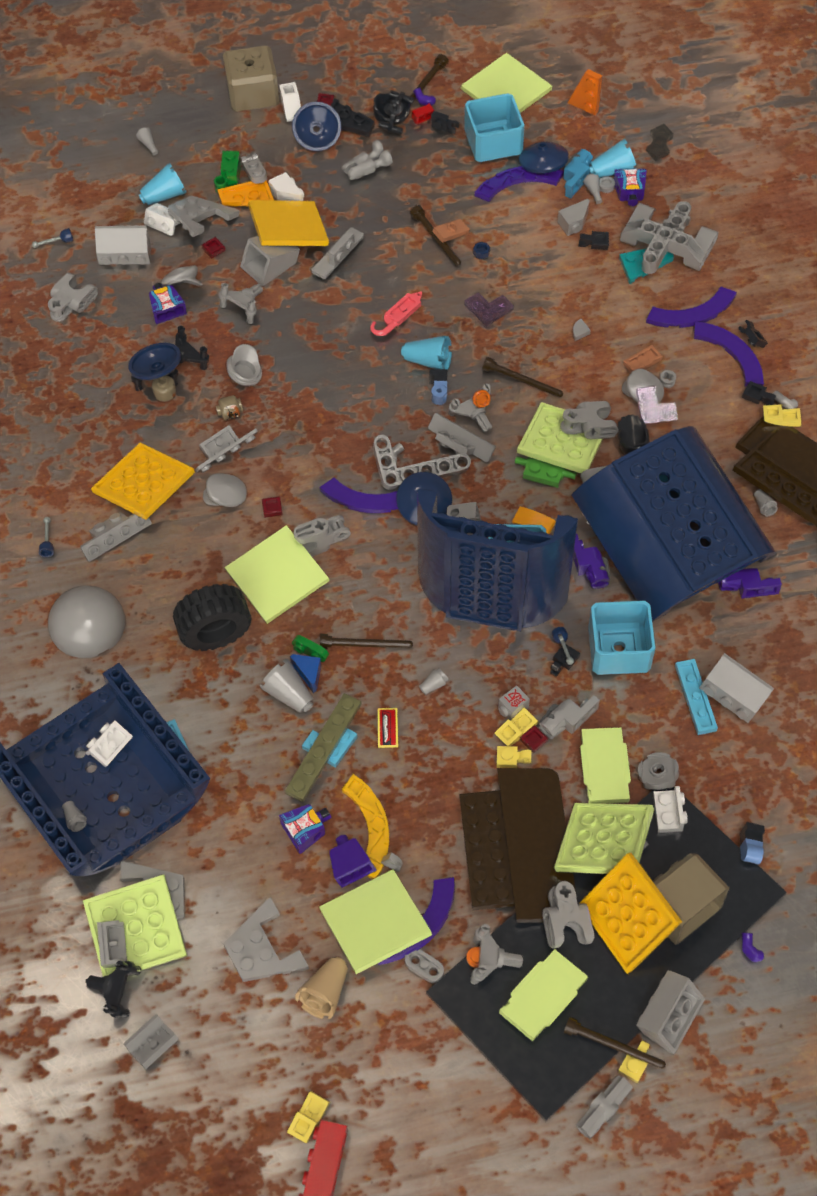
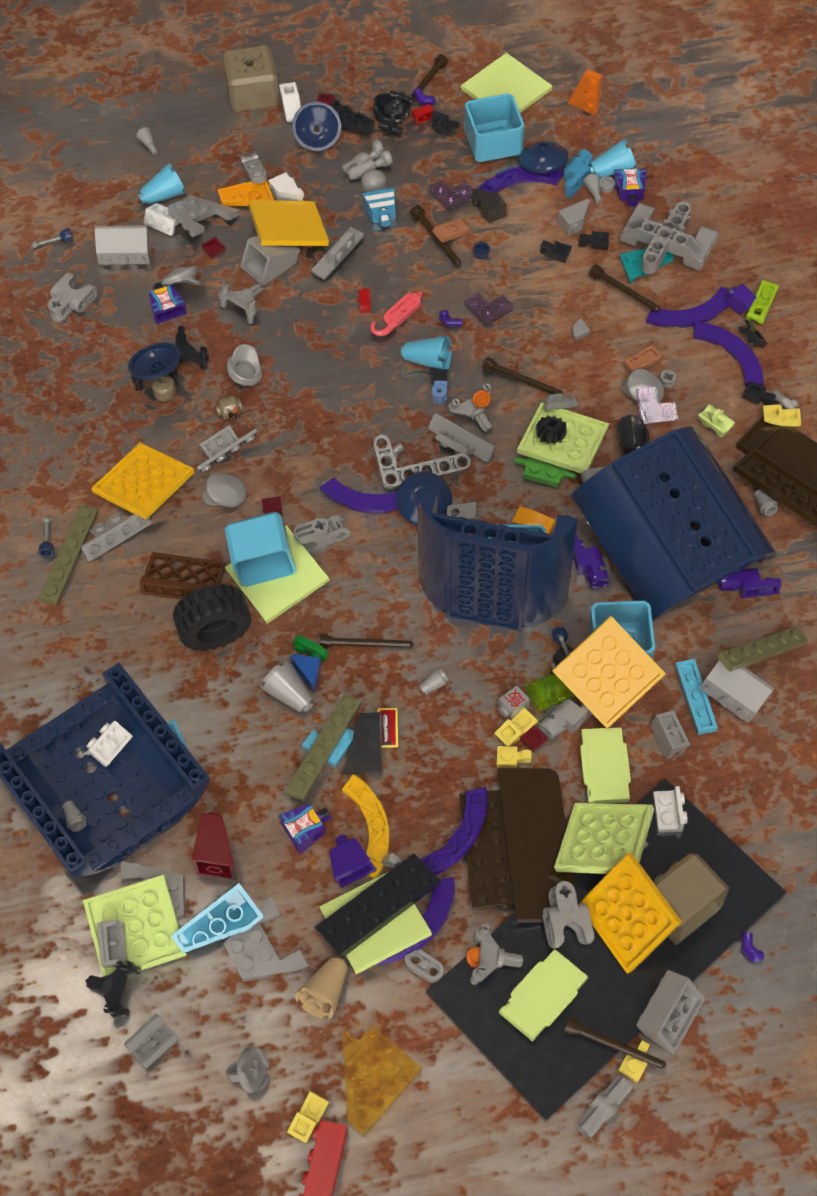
light grey piece [48,586,125,658] -> none
green hinge [214,151,241,194] -> none
light grey piece [560,401,618,439] -> none
light grey plate [638,752,679,790] -> none
clear smoke tile [646,124,674,161] -> none
leg [739,822,765,865] -> none
none -> olive plate [39,505,99,606]
none -> reddish brown fence [140,552,226,600]
none -> medium azure wedge [171,883,264,953]
none -> dark red slope [191,812,237,880]
none -> medium azure plate [224,512,297,587]
none -> light grey tile [226,1047,269,1093]
none -> black plate [315,854,441,959]
none -> black wing [341,712,382,775]
none -> clear yellow wing [343,1026,422,1137]
none -> red piece [358,289,371,313]
none -> light grey hair [361,169,387,192]
none -> dark azure torso [363,188,396,227]
none -> dark purple tile [420,787,488,876]
none -> plate [429,179,476,211]
none -> dark purple arm [439,310,462,327]
none -> clear smoke slope [471,189,507,223]
none -> clear neon green brick [525,673,574,711]
none -> black gear [536,415,567,445]
none -> black plate [540,240,572,263]
none -> light grey tile [544,394,578,410]
none -> yellow tile [552,615,666,728]
none -> dark brown piece [589,264,660,312]
none -> light grey hinge [650,711,690,759]
none -> yellowish green hips [697,404,735,438]
none -> olive plate [717,627,808,672]
none -> dark purple brick [724,283,757,315]
none -> lime plate [746,280,779,325]

